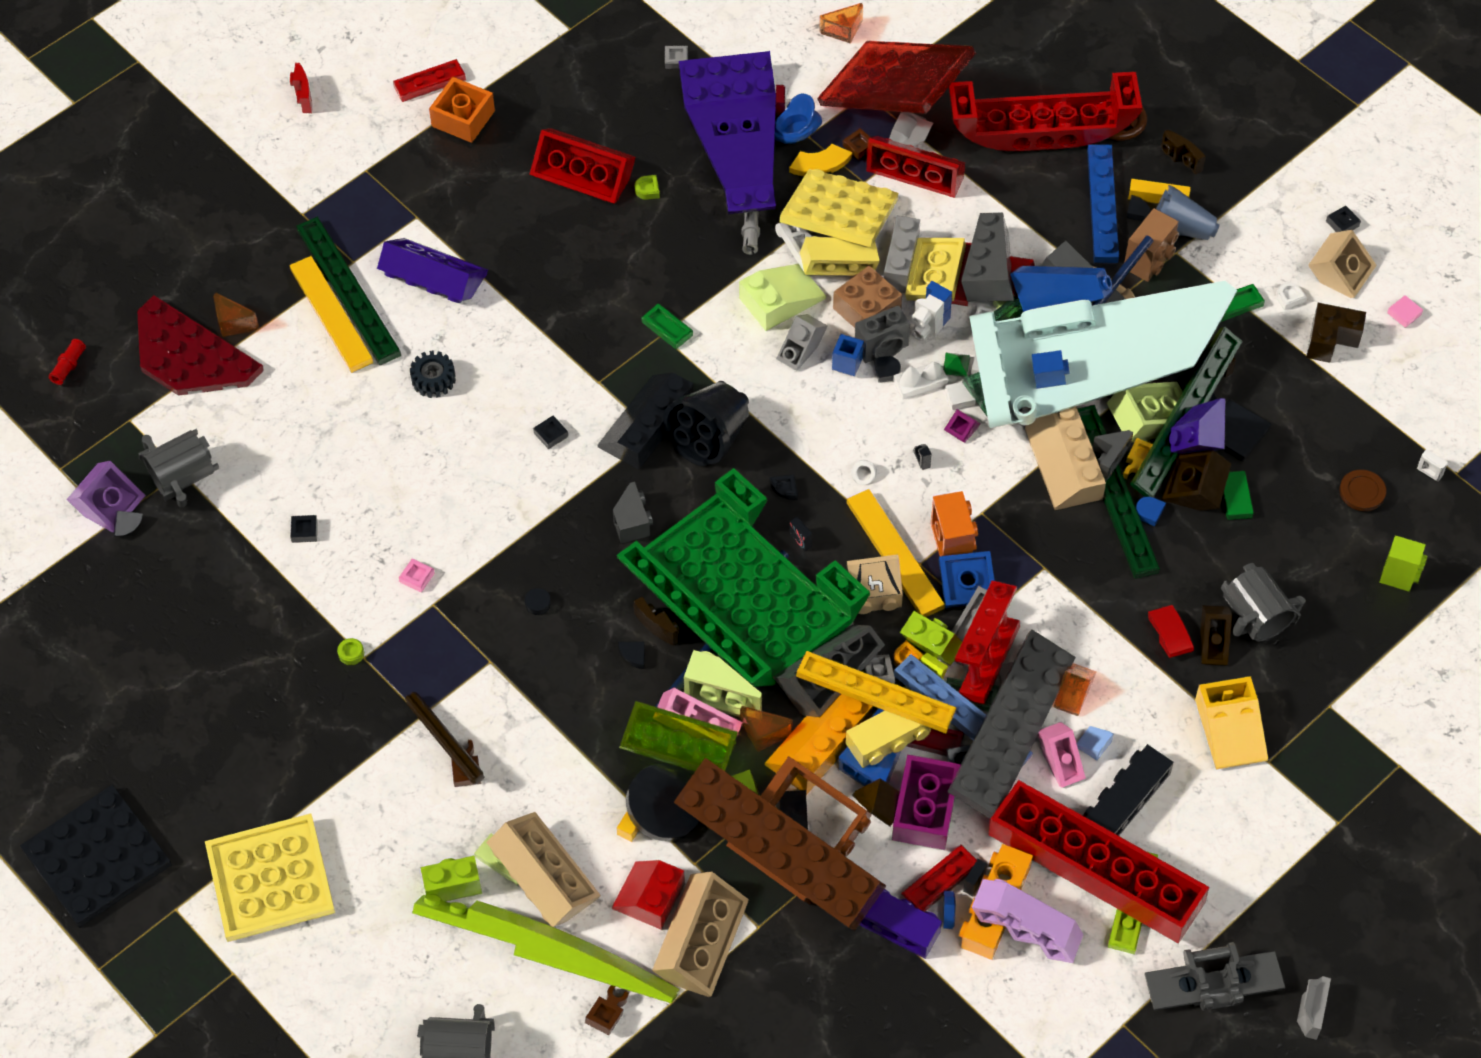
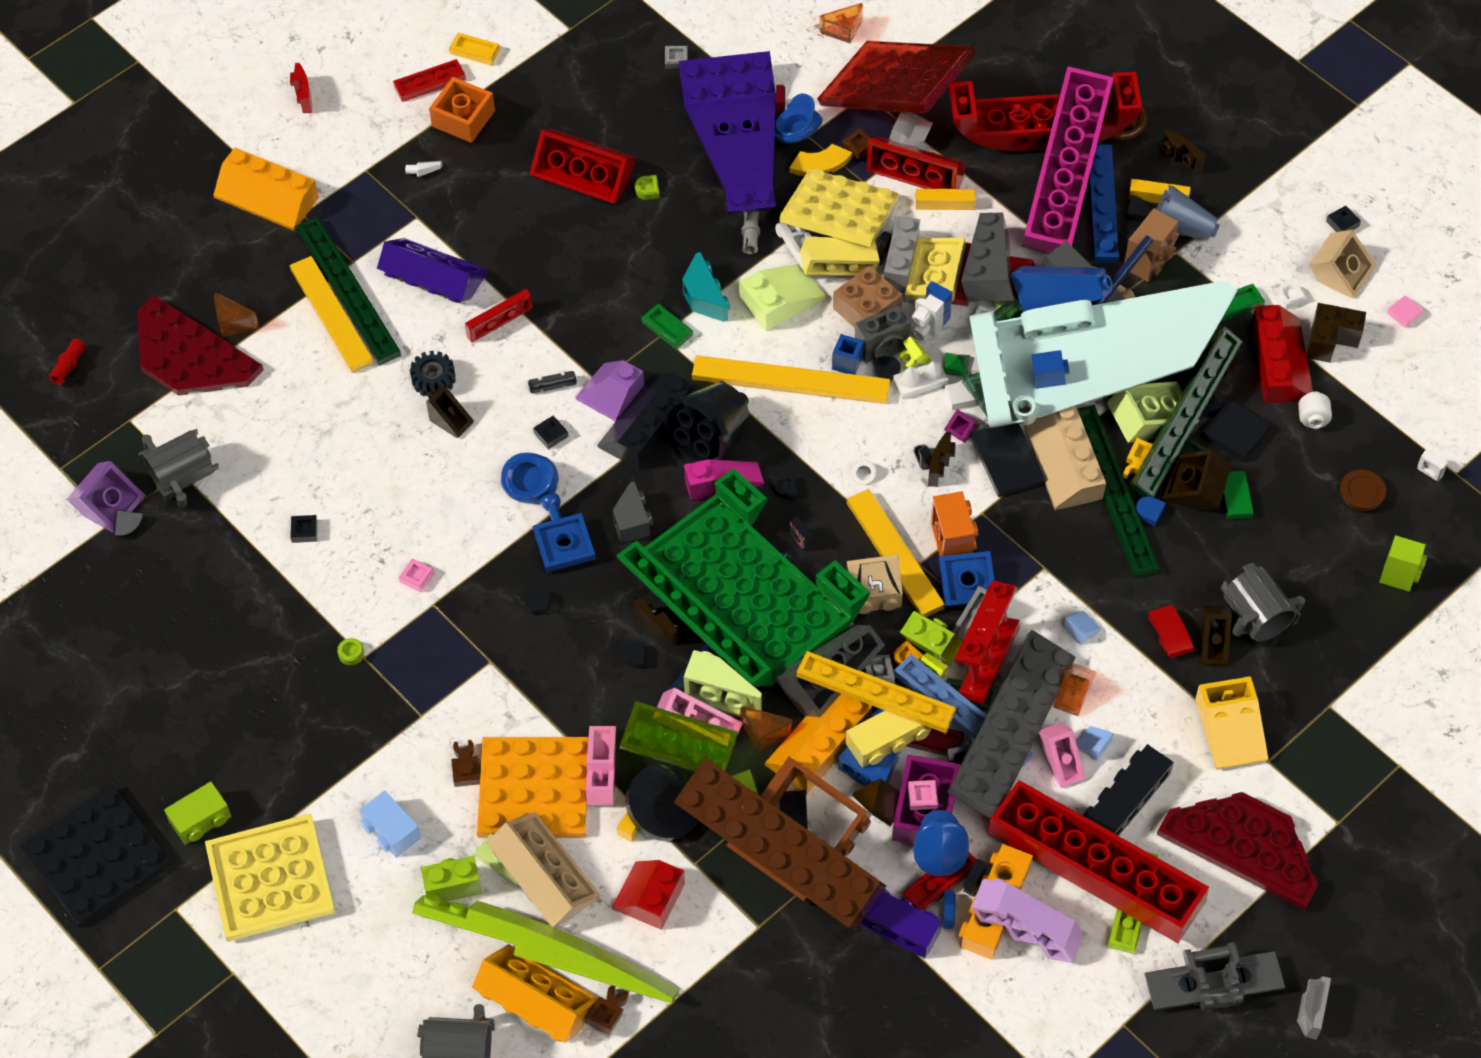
dark brown axle [405,692,485,785] -> none
tan slope [652,872,749,997] -> none
light grey slope [776,314,828,371] -> none
dark grey slope [1093,430,1133,482] -> none
dark purple slope [1169,398,1225,454] -> none
none -> lime brick [164,782,232,845]
none -> light orange slope [214,147,319,231]
none -> light blue brick [360,790,421,857]
none -> white bar [405,161,442,177]
none -> dark brown slope [426,384,474,438]
none -> yellow tile [449,33,501,66]
none -> red tile [465,289,532,343]
none -> light orange slope [472,944,598,1043]
none -> light orange plate [477,737,589,838]
none -> blue piece [501,452,559,503]
none -> black axle [528,371,577,393]
none -> blue plate [533,491,596,573]
none -> medium lavender slope [576,360,644,422]
none -> bright pink slope [586,726,616,805]
none -> teal slope [682,252,730,322]
none -> dark pink slope [684,459,764,501]
none -> yellow tile [692,355,890,404]
none -> black tile [877,231,892,265]
none -> neon yellow tile [899,337,932,368]
none -> bright pink tile [908,780,938,810]
none -> blue piece [913,810,969,876]
none -> yellow piece [915,189,975,210]
none -> dark brown slope [928,432,956,487]
none -> black tile [970,423,1045,497]
none -> dark pink brick [1022,66,1114,254]
none -> light blue slope [1064,611,1101,644]
none -> dark red plate [1157,792,1318,911]
none -> red slope [1251,305,1313,403]
none -> white head [1298,392,1332,429]

